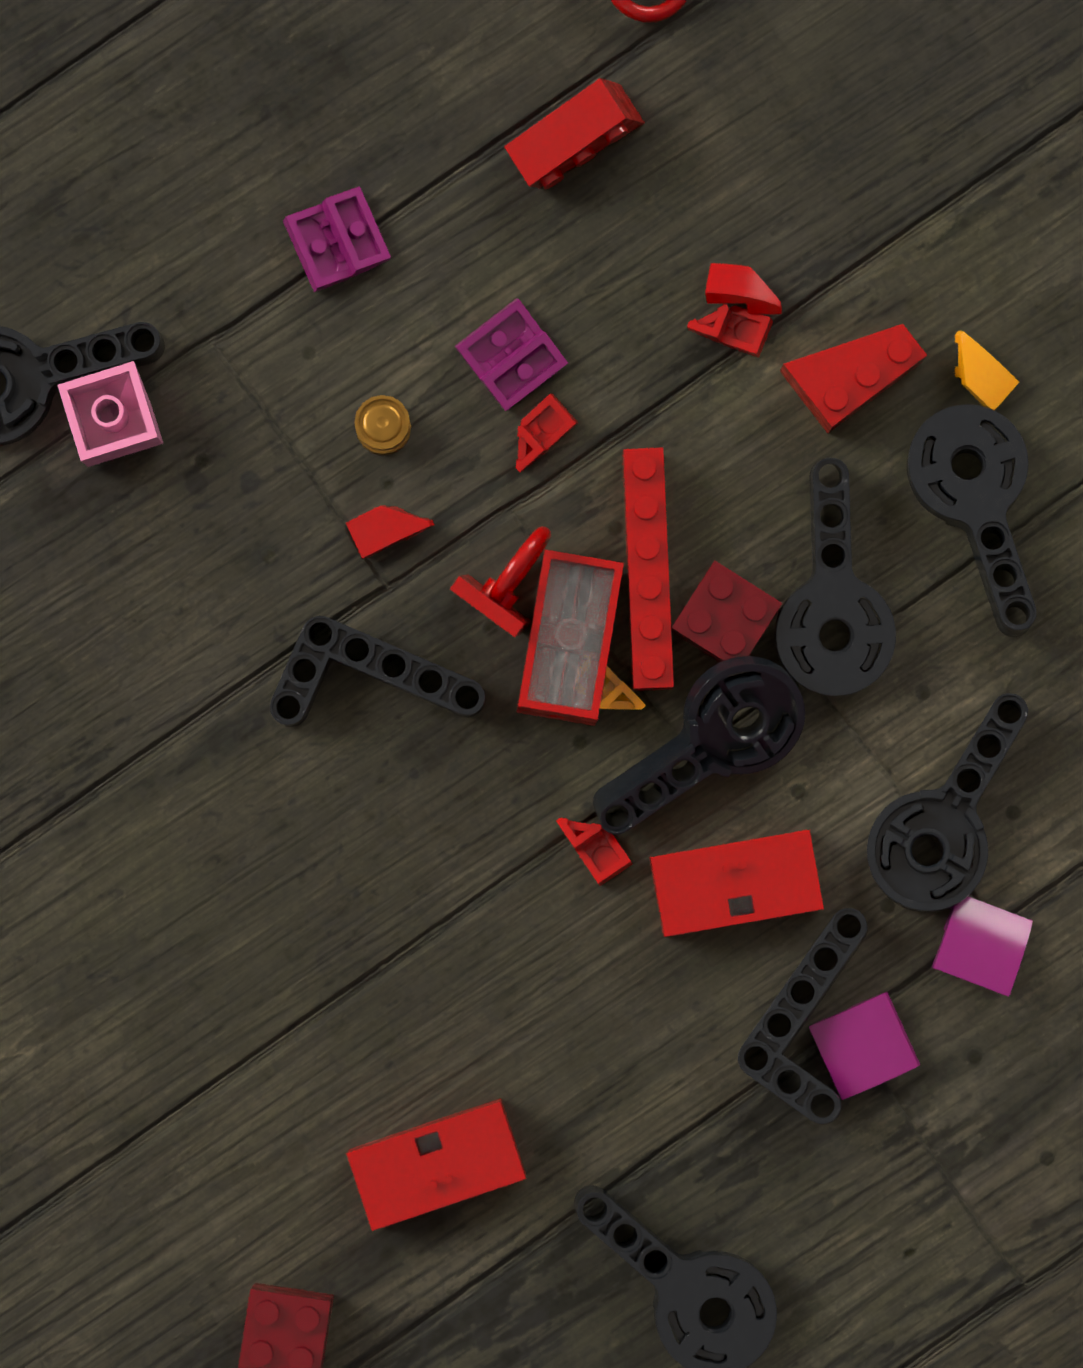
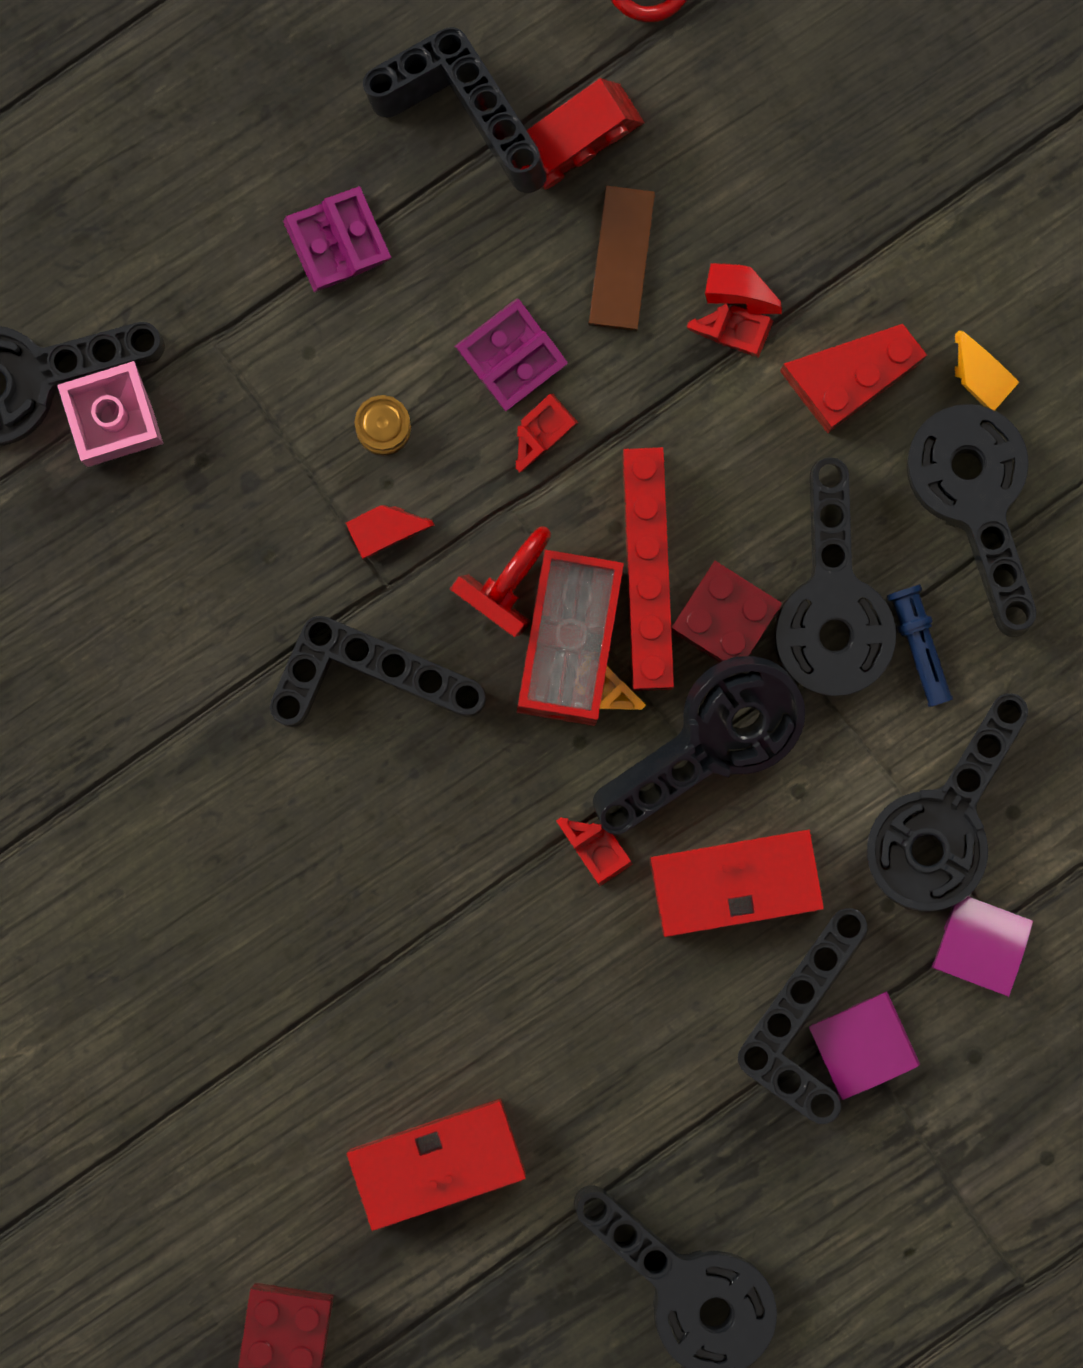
none -> black beam [363,27,547,193]
none -> reddish brown piece [589,186,655,331]
none -> dark blue pin [886,584,953,707]

